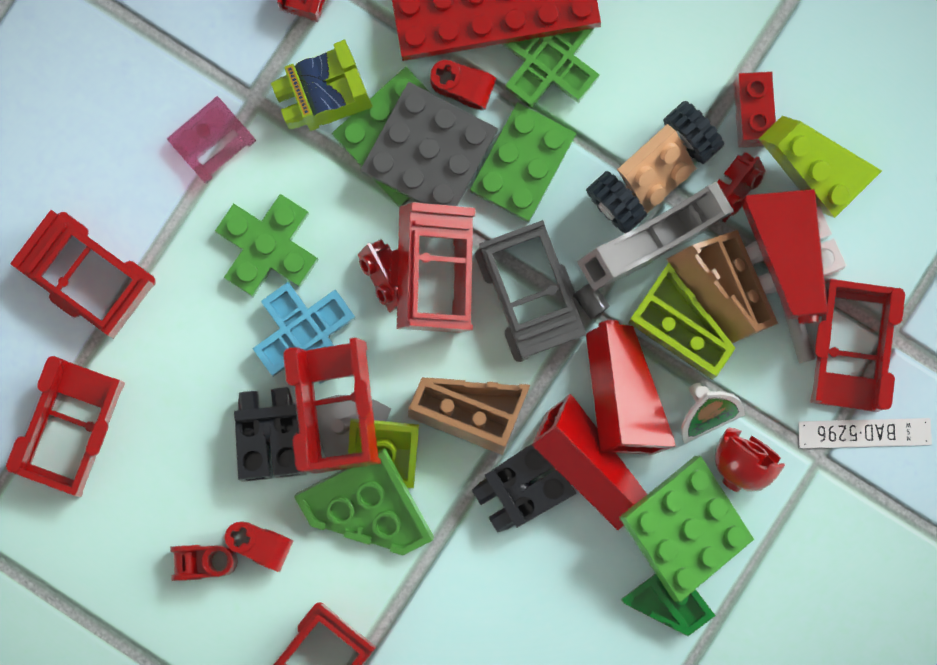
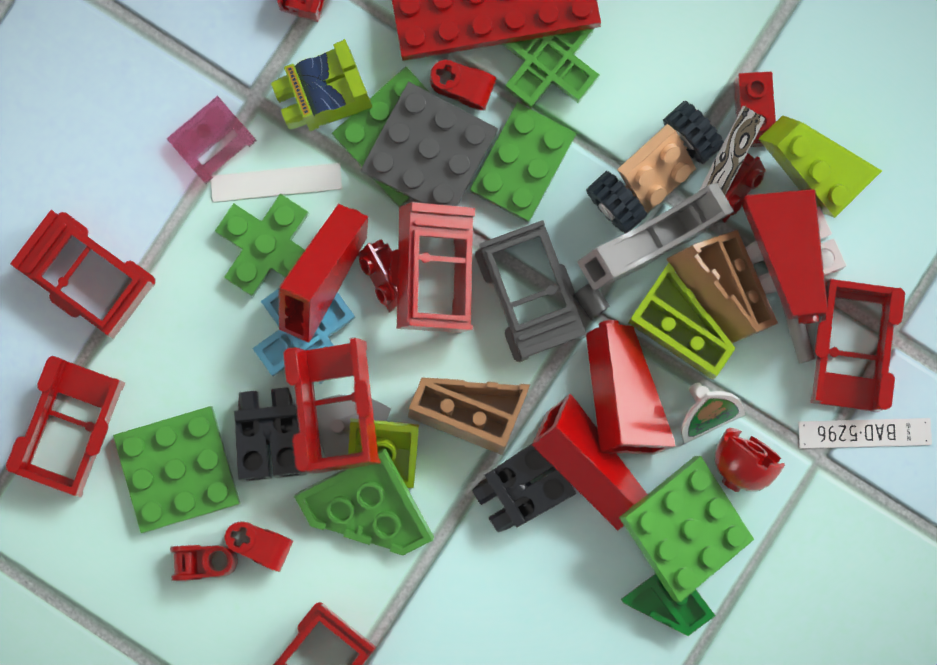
none -> bright green plate [113,406,241,533]
none -> white sticker [210,163,342,202]
none -> red slope [279,204,368,343]
none -> sticker [698,105,765,233]

